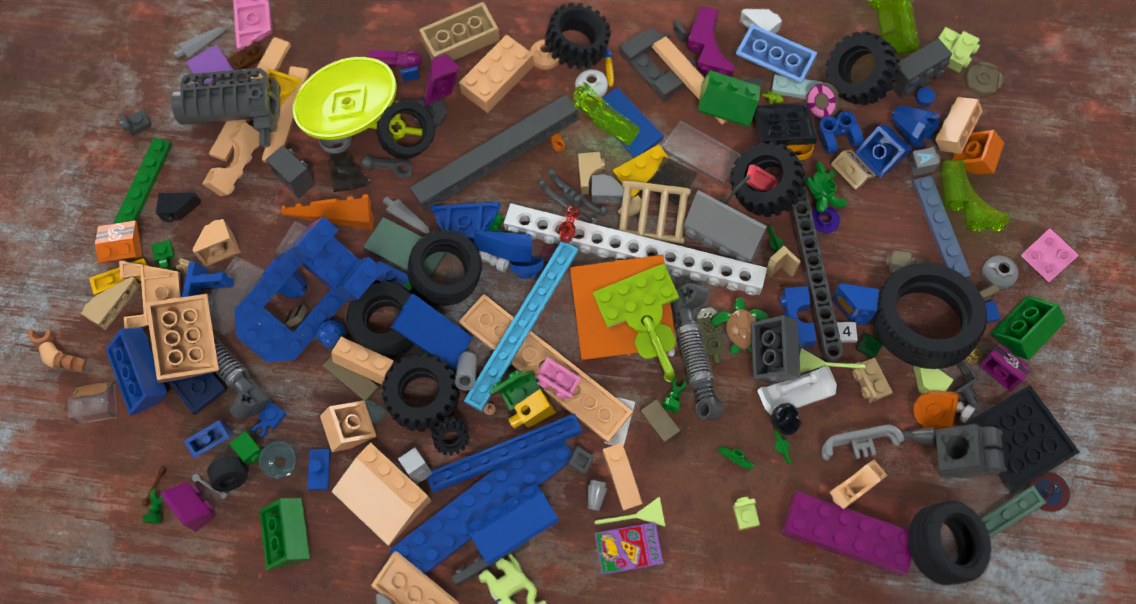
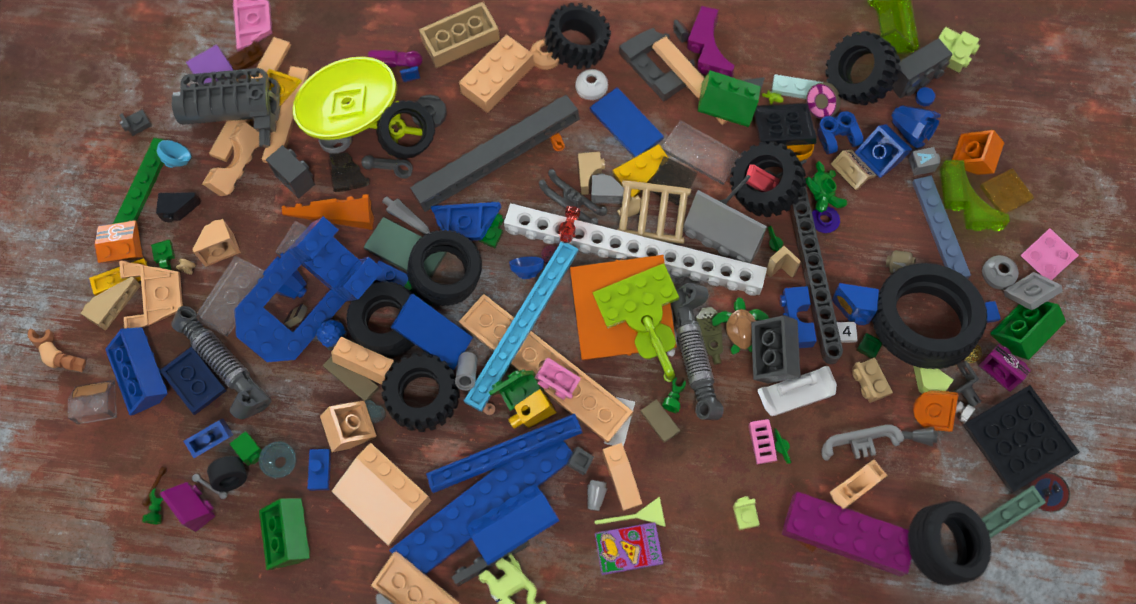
light nougat slope [146,294,219,383] -> none
light grey bar [174,27,229,59] -> none
blue bracket [182,262,234,297] -> none
blue plate [251,402,287,439] -> none
light grey brick [398,448,432,484] -> none
magenta slope [424,54,460,106] -> none
black tyre [431,416,470,456] -> none
blue slope [473,231,533,263] -> none
white piece [478,250,510,273] -> none
clear neon green arch [573,82,640,146] -> none
yellow piece [604,48,614,87] -> none
green piece [717,447,754,469] -> none
light blue slope [736,24,817,84] -> none
white slope [740,9,782,34] -> none
black hair [771,403,802,436] -> none
yellowish green piece [799,348,866,374] -> none
light nougat brick [936,97,982,154] -> none
dark grey piece [936,424,1007,479] -> none
dark tan tile [965,62,1003,96] -> none
dark tan tile [980,284,999,302] -> none
none -> medium azure piece [157,140,191,168]
none -> bright pink slope [748,419,777,464]
none -> clear yellow tile [980,168,1034,216]
none -> light grey plate [1004,272,1063,310]

